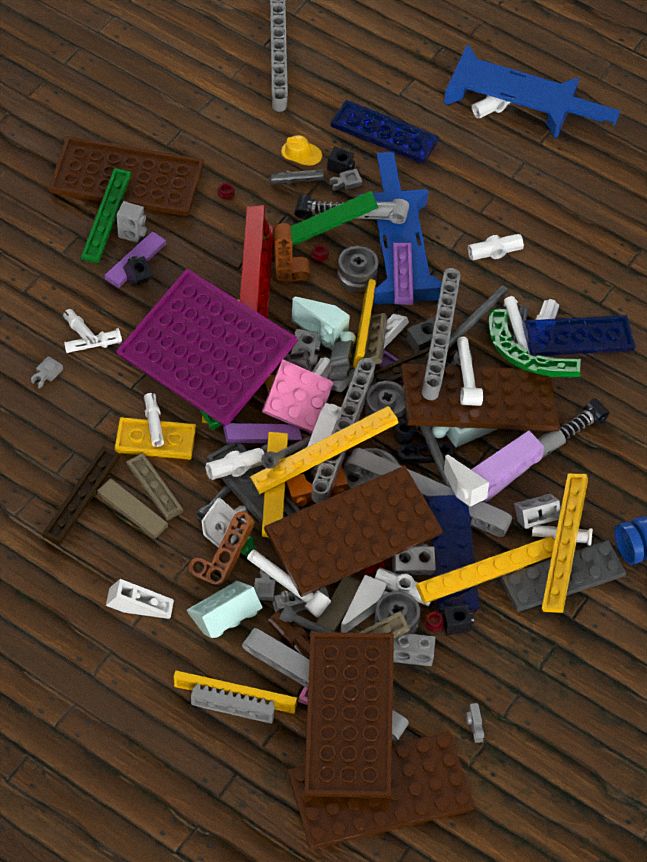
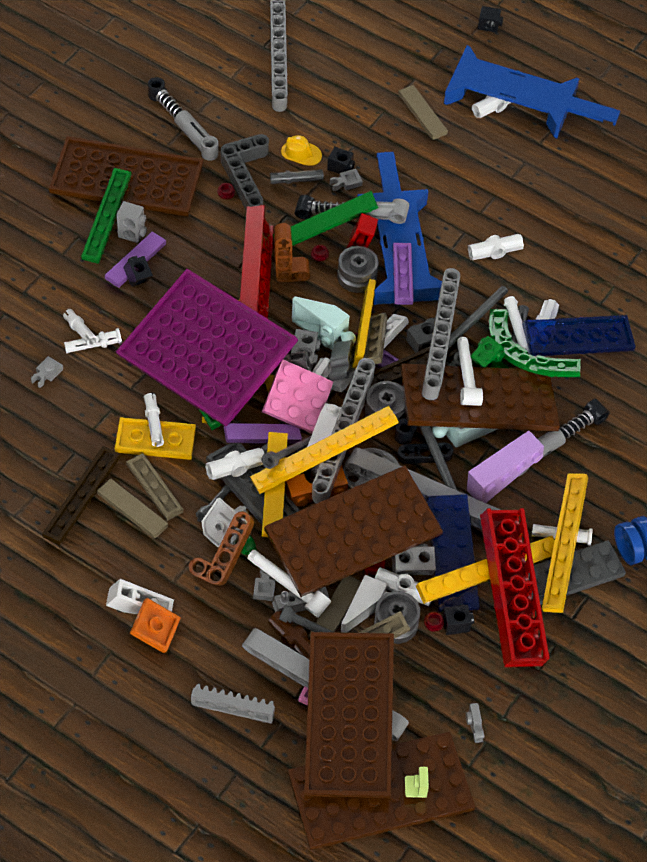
yellow tile [174,671,297,714] -> none
light aqua slope [187,581,262,638] -> none
clear blue plate [330,100,439,164] -> none
light grey brick [393,633,435,666] -> none
white slope [444,455,489,506] -> none
light grey brick [514,494,561,529] -> none
none -> orange tile [130,598,181,653]
none -> piece [148,77,218,161]
none -> dark grey beam [221,134,269,212]
none -> red brick [347,213,378,248]
none -> dark tan tile [398,85,448,140]
none -> yellowish green bracket [405,767,429,798]
none -> green tile [471,336,509,368]
none -> black brick [478,6,503,33]
none -> red tile [480,508,550,667]

